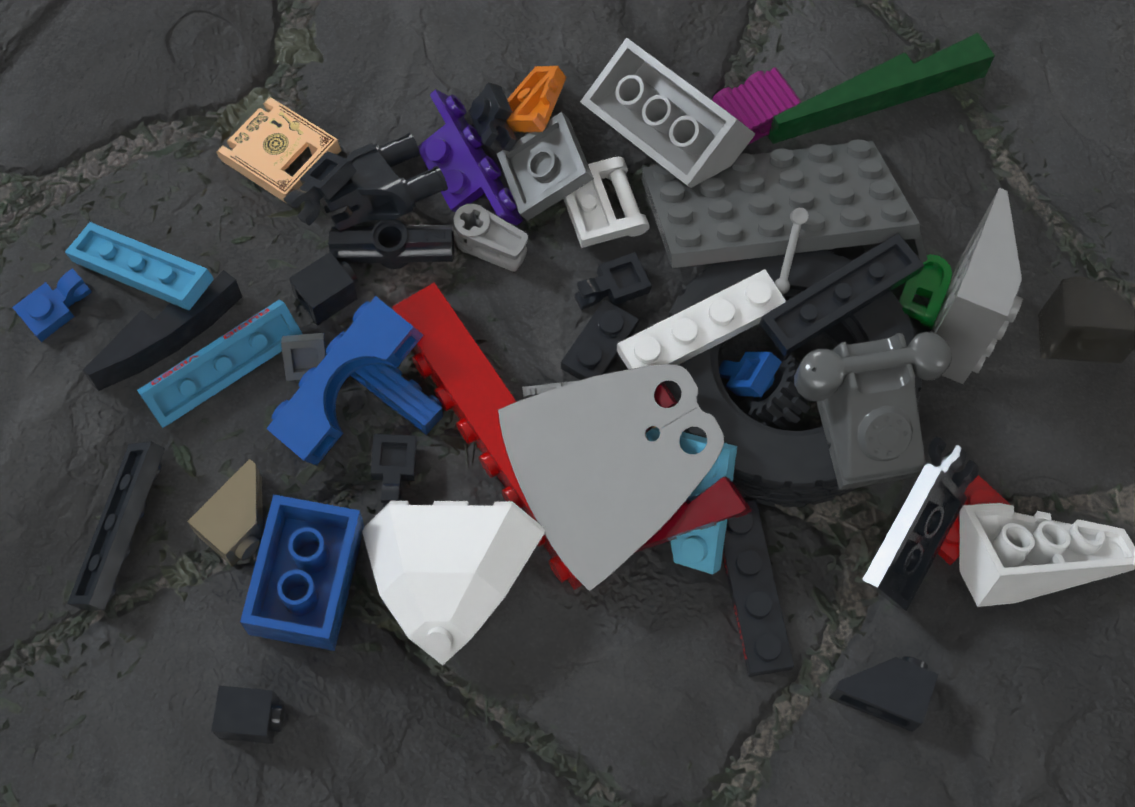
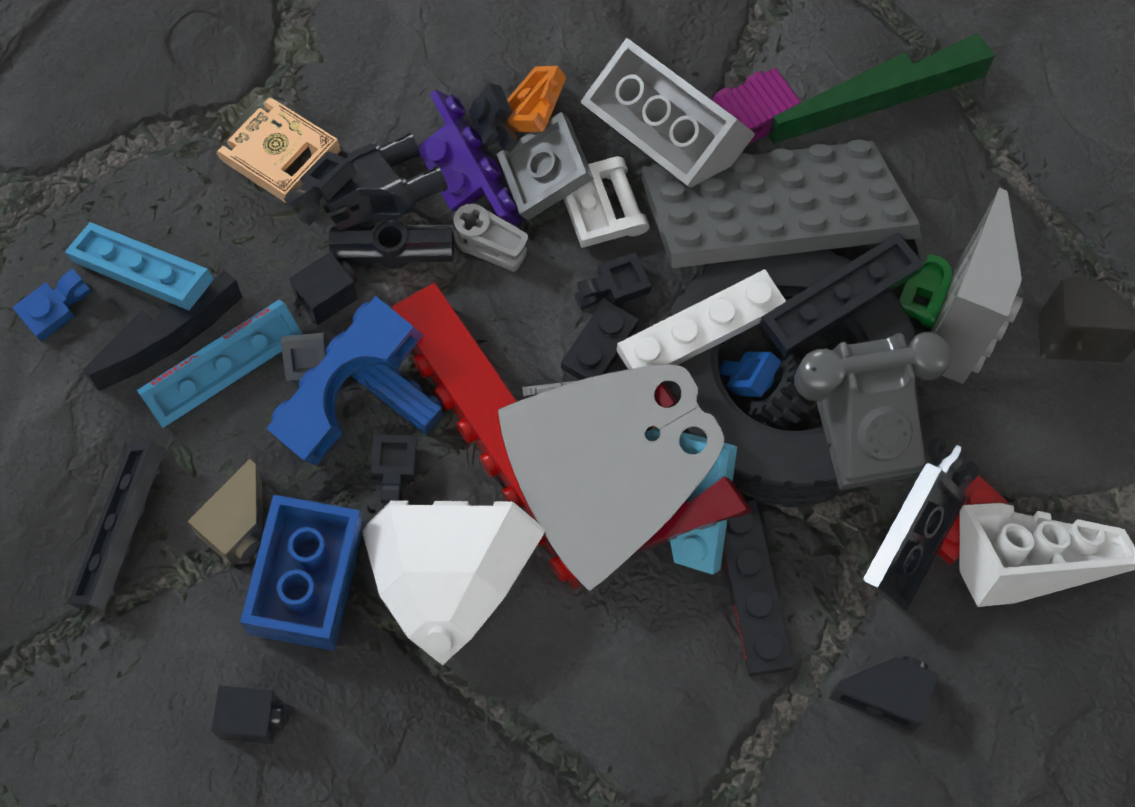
light grey hinge [774,208,809,295] -> none

